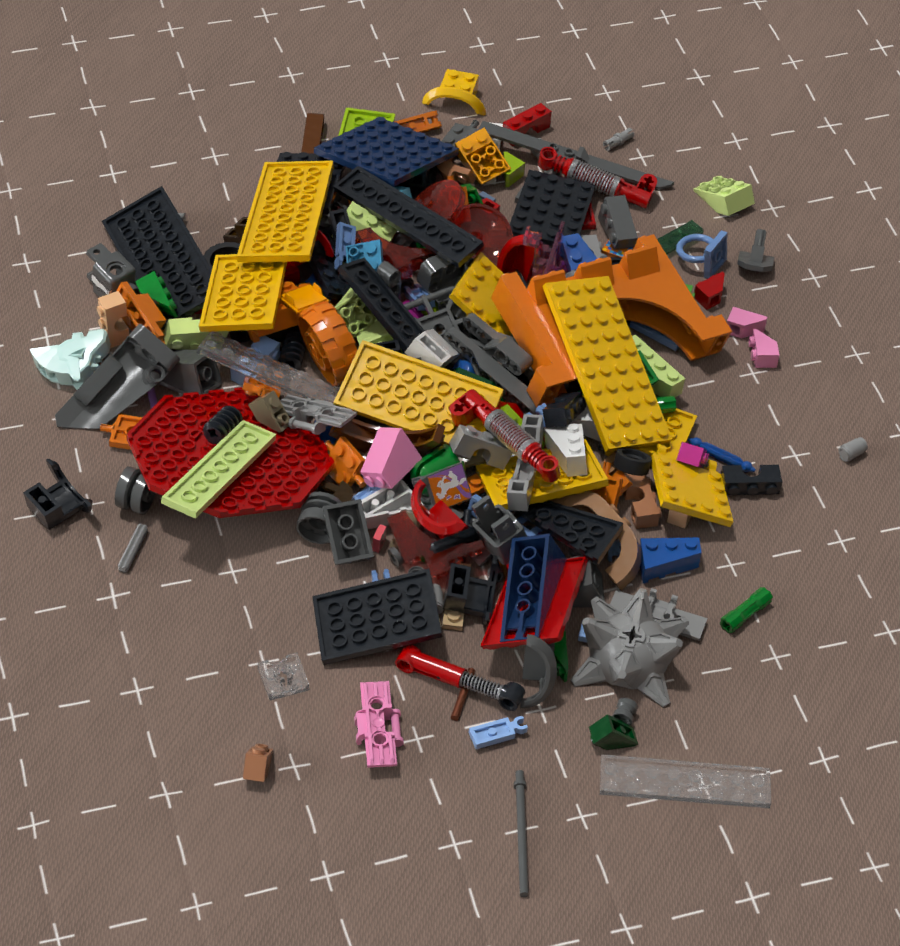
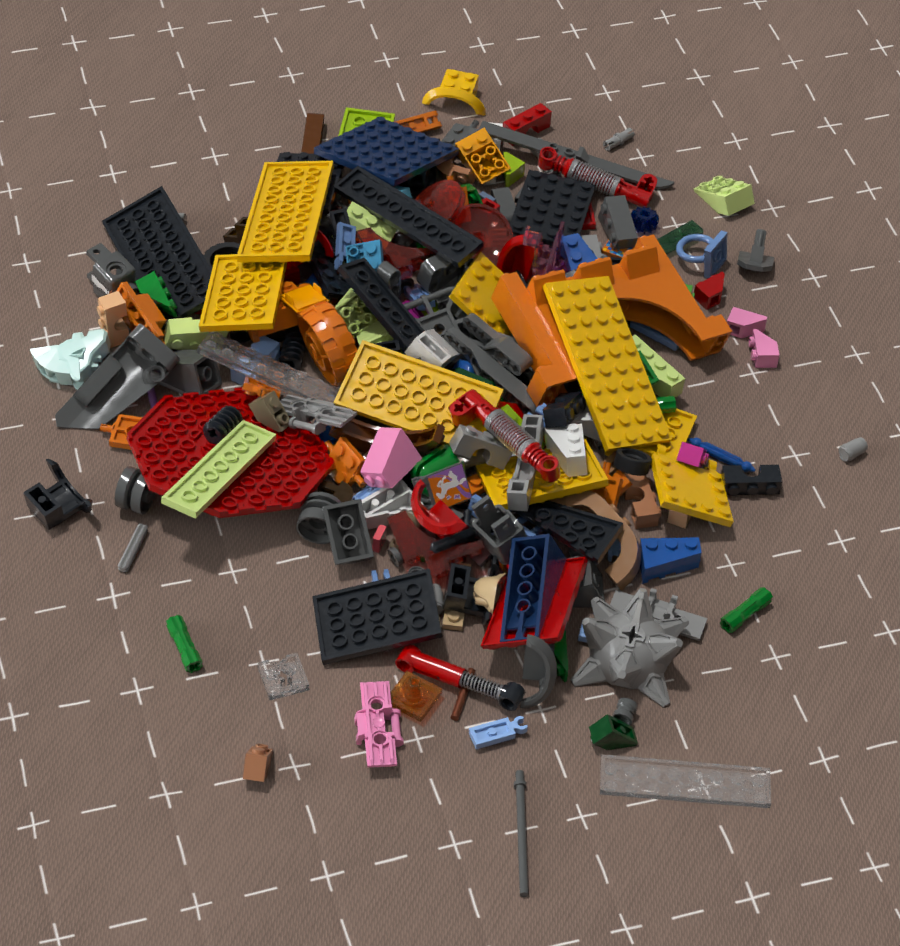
none -> green axle [166,615,203,673]
none -> clear orange plate [390,671,442,722]
none -> tan hat [473,573,506,614]
none -> dark grey beam [490,187,516,228]
none -> clear blue gear [631,206,659,235]

